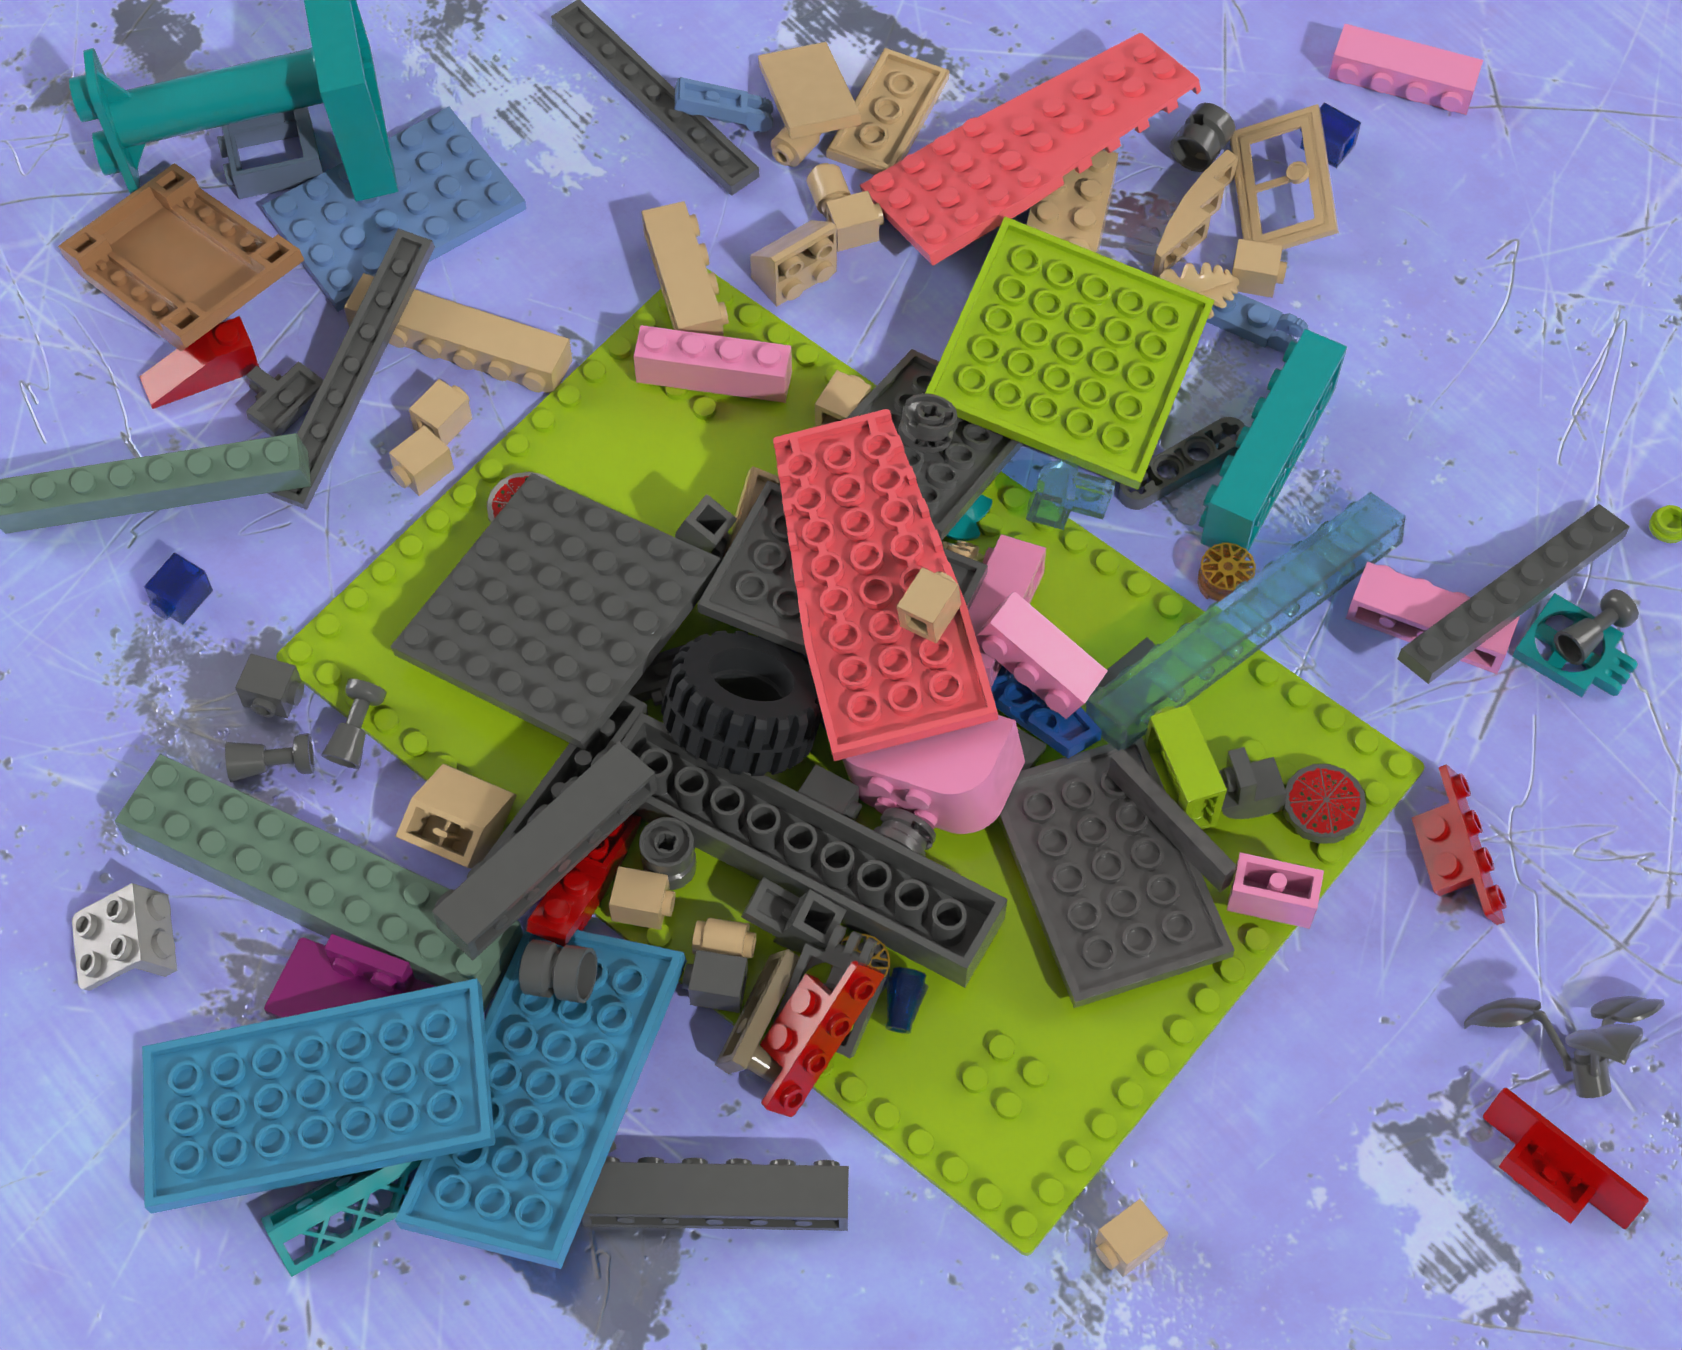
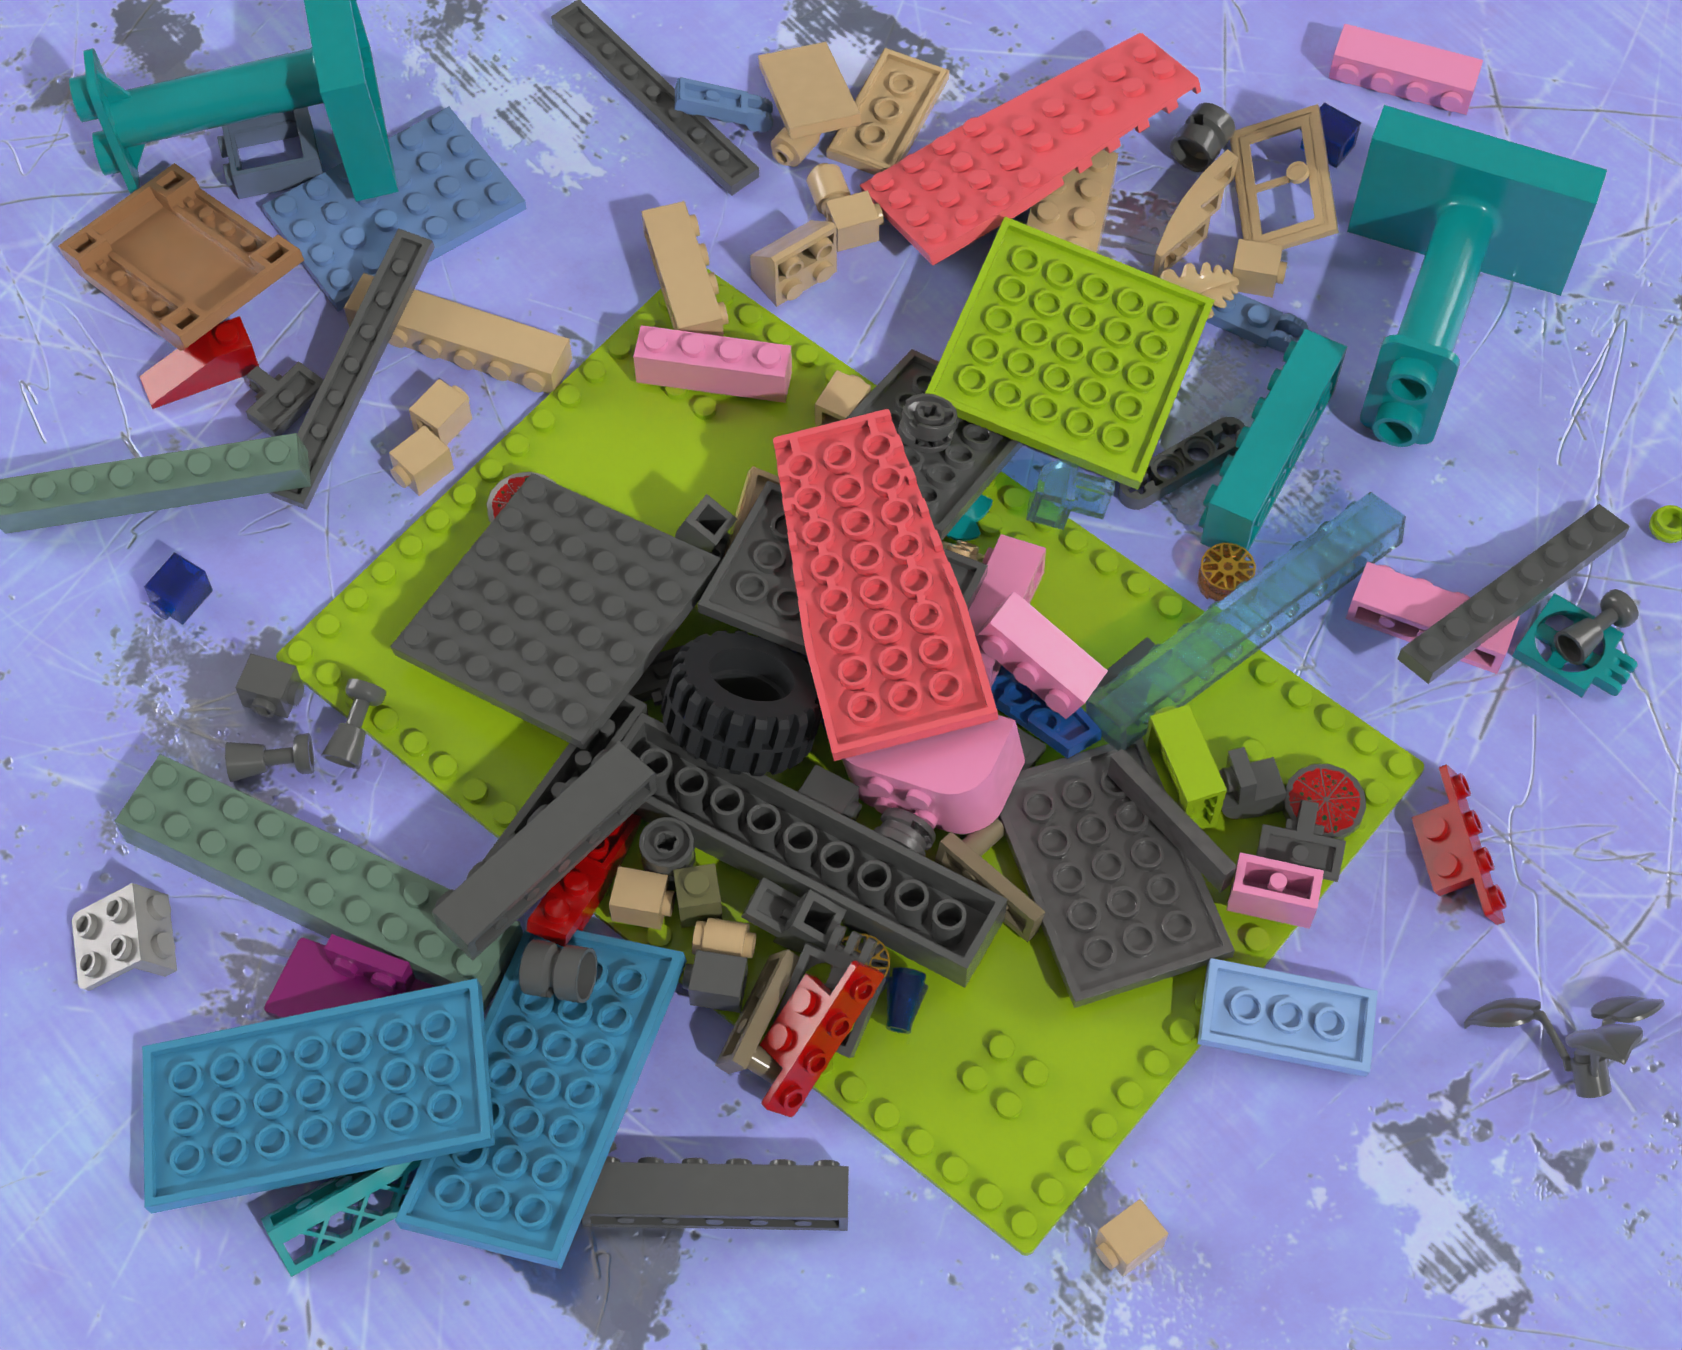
tan slope [395,764,517,869] -> none
tan brick [897,567,962,643] -> none
red bracket [1483,1088,1649,1229] -> none
none -> olive brick [673,863,723,928]
none -> dark tan piece [934,819,1045,942]
none -> light blue plate [1197,958,1378,1077]
none -> dark grey hinge [1256,799,1346,882]
none -> teal piece [1347,105,1607,447]

